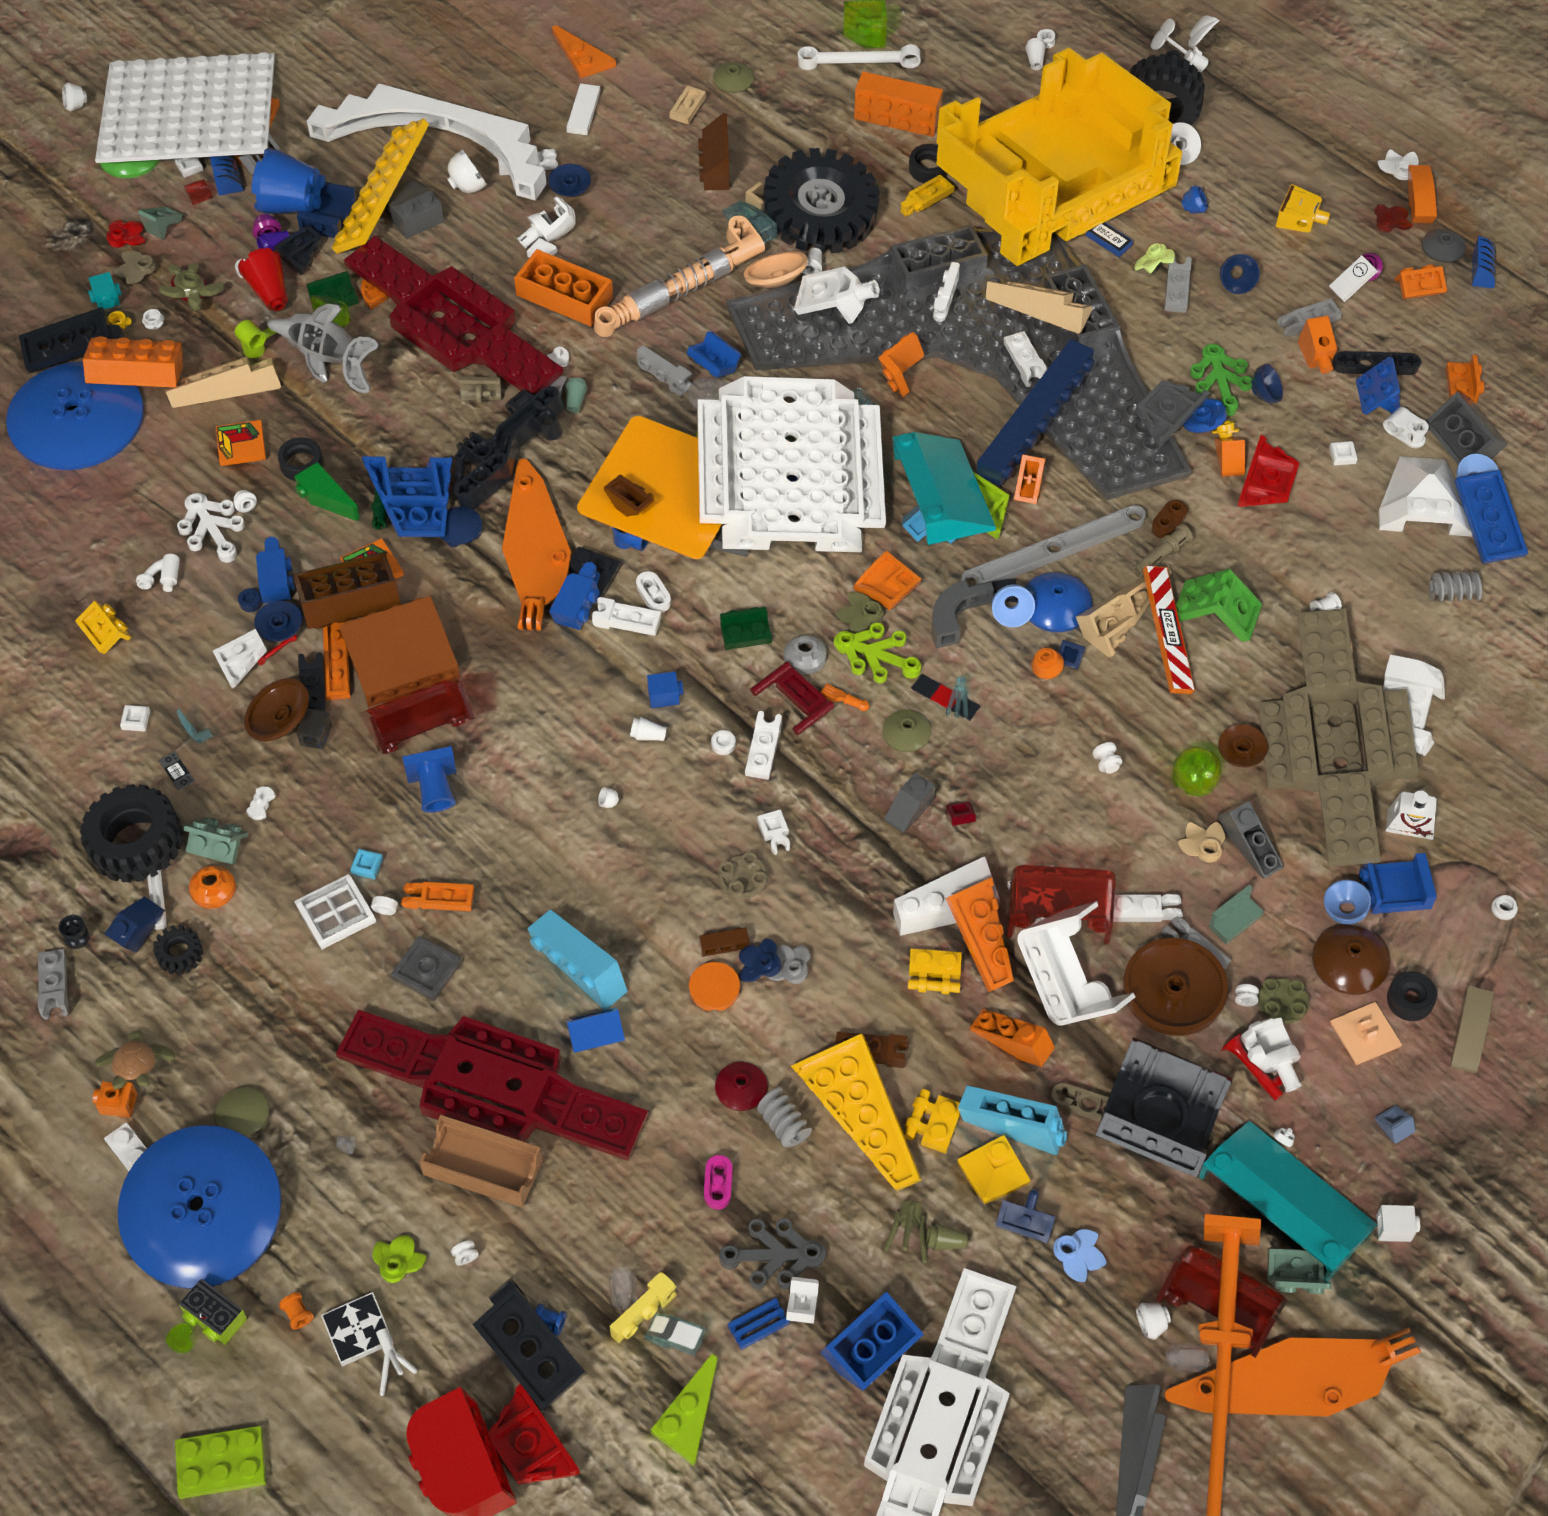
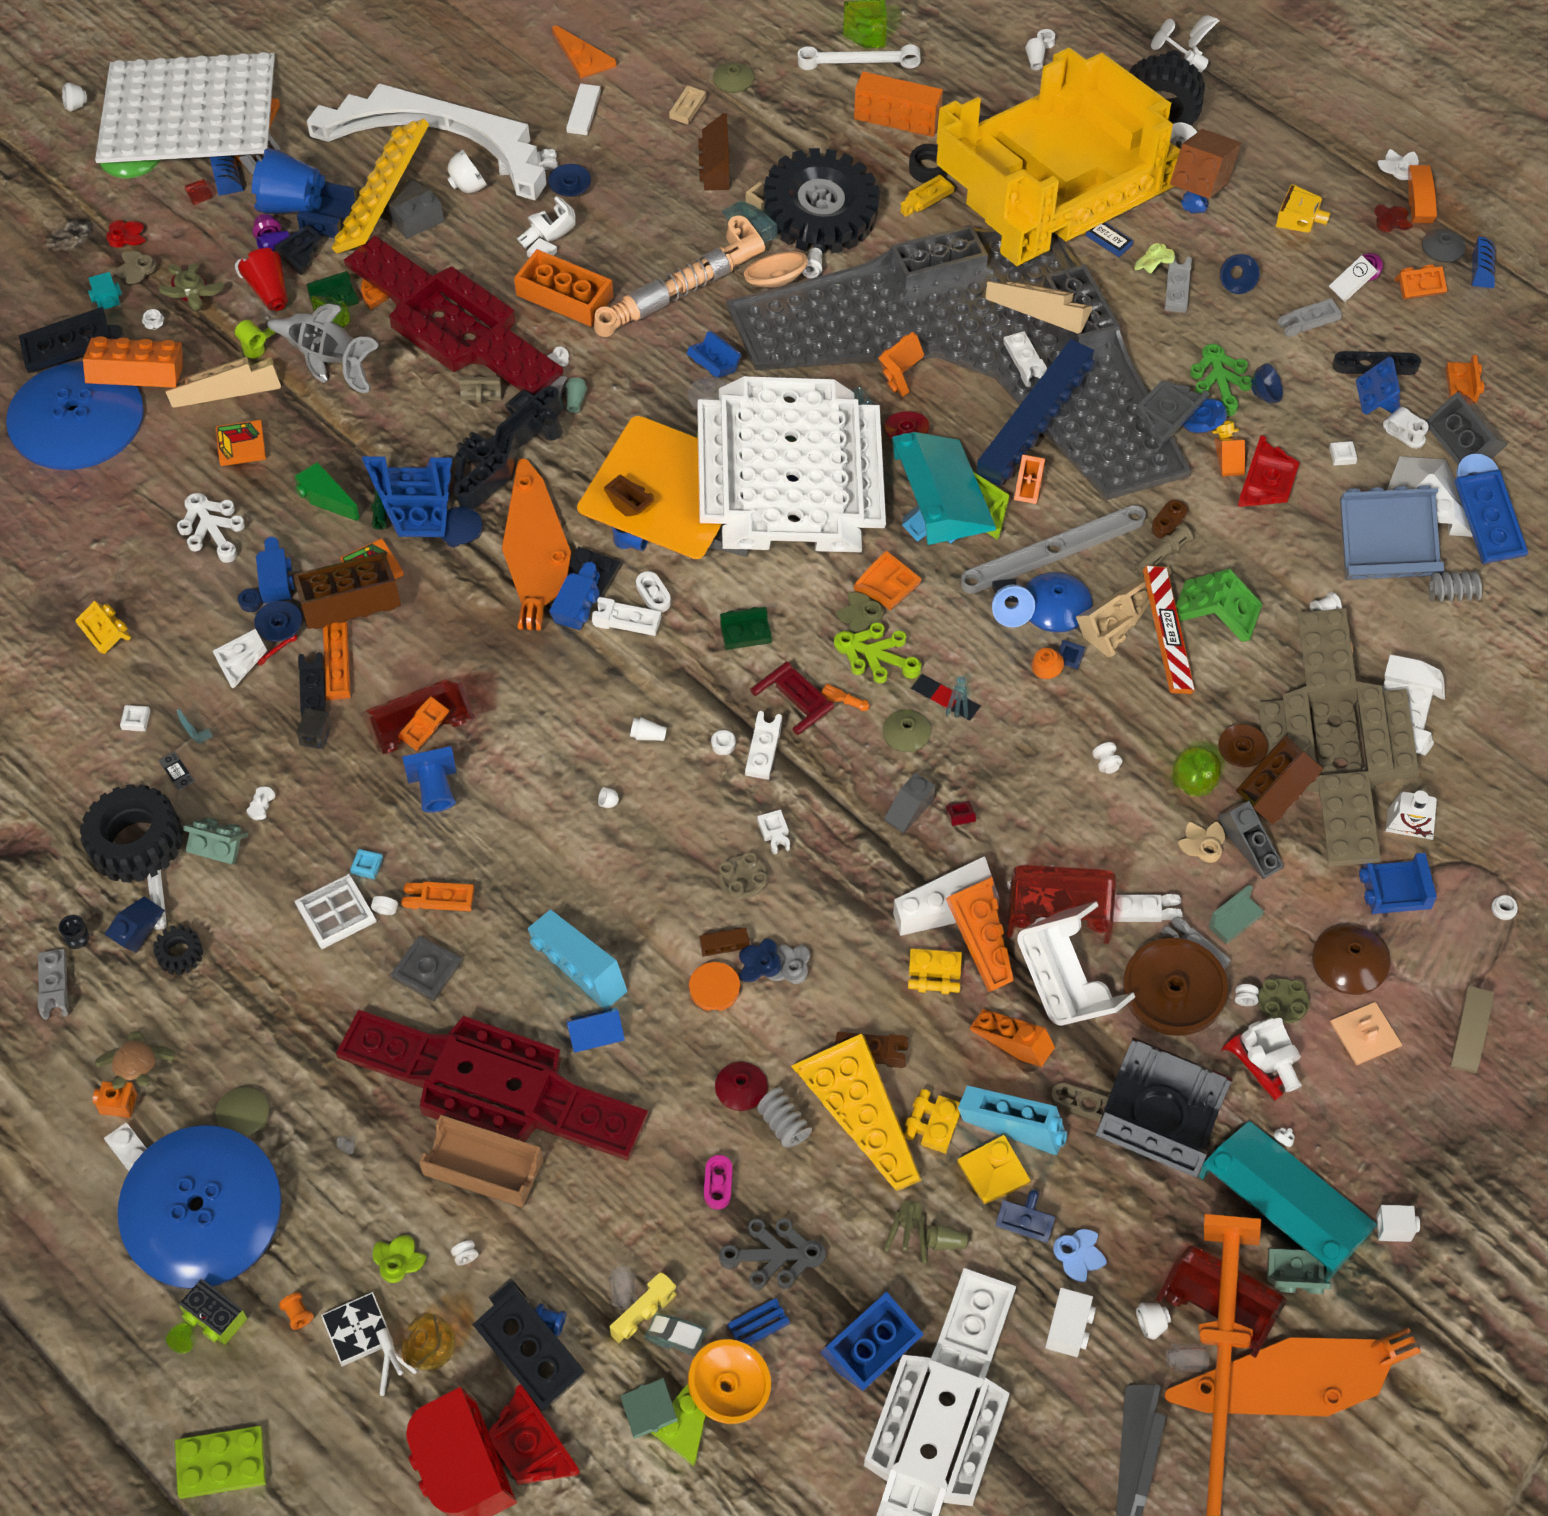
yellow plate [107,311,132,331] -> none
white plant [136,554,180,592] -> none
sand green slope [138,206,183,240] -> none
white tile [174,157,203,178] -> none
orange piece [189,865,236,909] -> none
white plate [233,490,257,513] -> none
reddish brown dish [244,678,309,742] -> none
black tyre [277,437,323,481] -> none
dark orange panel [339,596,460,708] -> none
light grey plate [637,345,692,396] -> none
blue brick [647,671,683,708] -> none
light grey piece [784,635,827,675] -> none
white bracket [786,1277,819,1324] -> none
white plate [794,267,880,324] -> none
dark grey arch [931,580,994,648] -> none
white hinge [933,262,960,322] -> none
orange torso [1297,316,1337,374] -> none
medium blue piece [1324,880,1371,924] -> none
sand blue slope [1375,1105,1415,1144] -> none
black tyre [1387,971,1437,1021] -> none
none -> orange slope [398,696,450,752]
none -> clear yellow cylinder [401,1312,456,1371]
none -> sand green piece [621,1378,678,1439]
none -> light orange dish [688,1339,771,1424]
none -> dark red dish [884,411,930,438]
none -> white brick [1045,1288,1096,1358]
none -> dark orange brick [1169,129,1242,199]
none -> reddish brown slope [1235,735,1323,824]
none -> sand blue panel [1340,485,1444,580]

